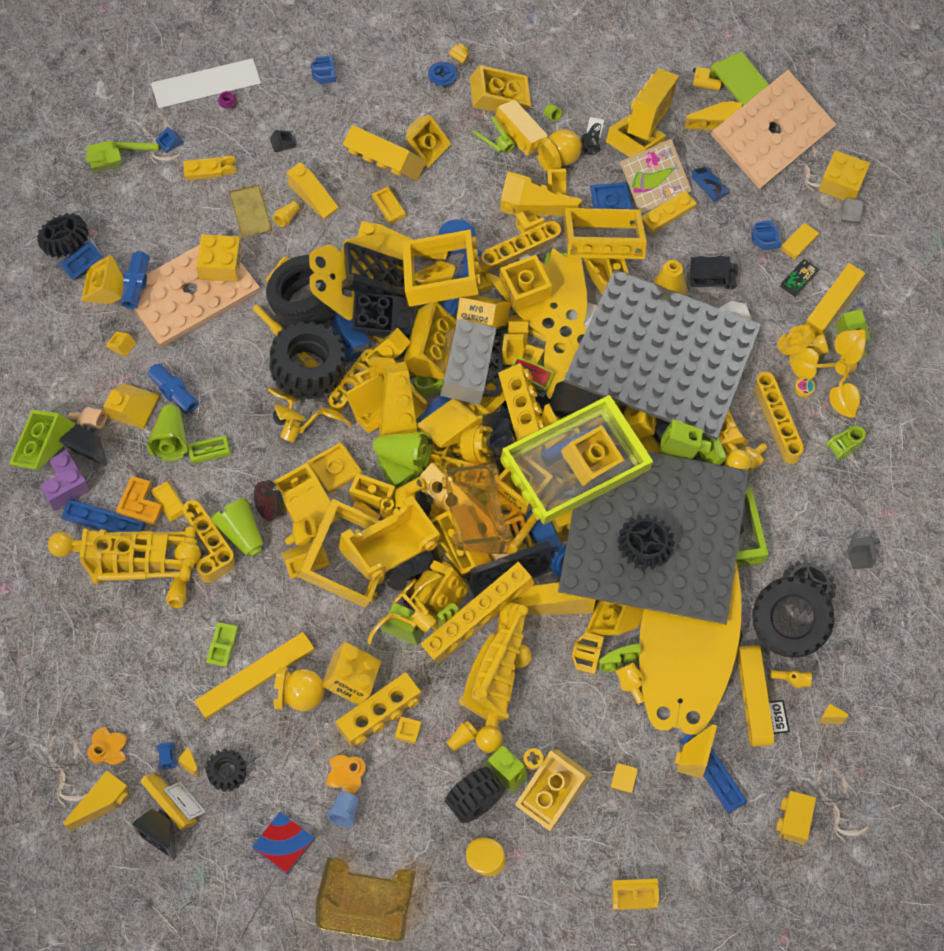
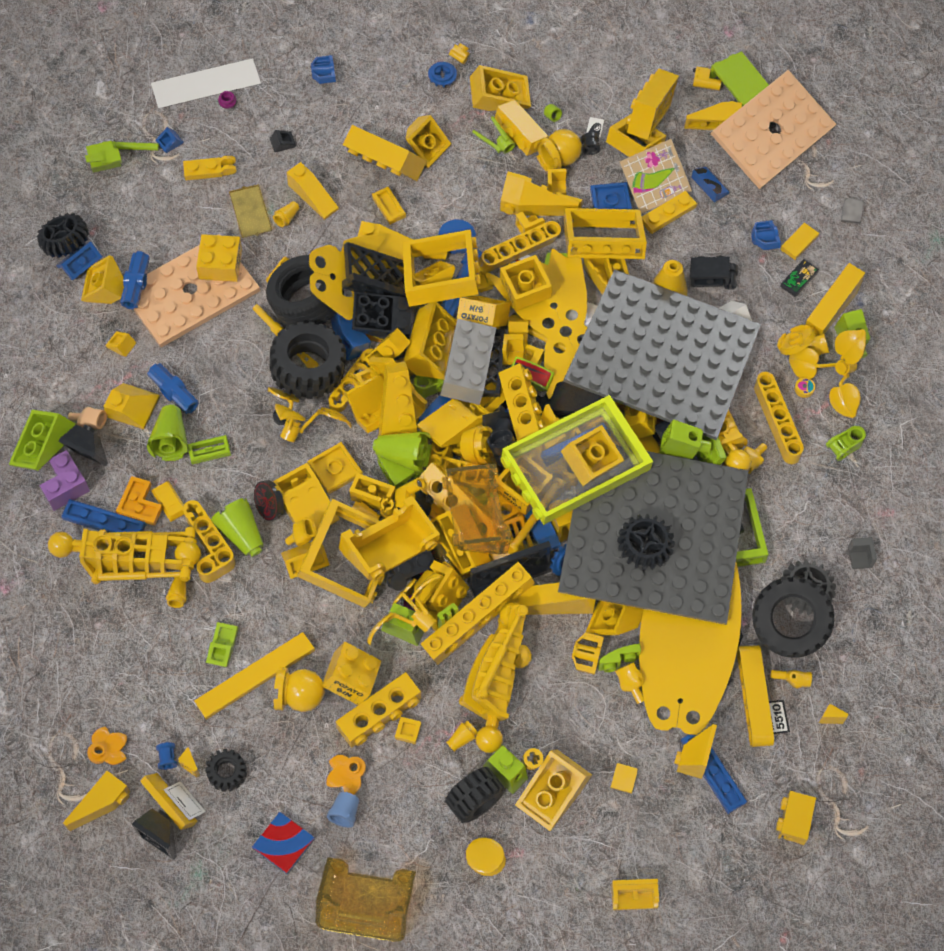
yellow brick [819,150,870,200] -> none

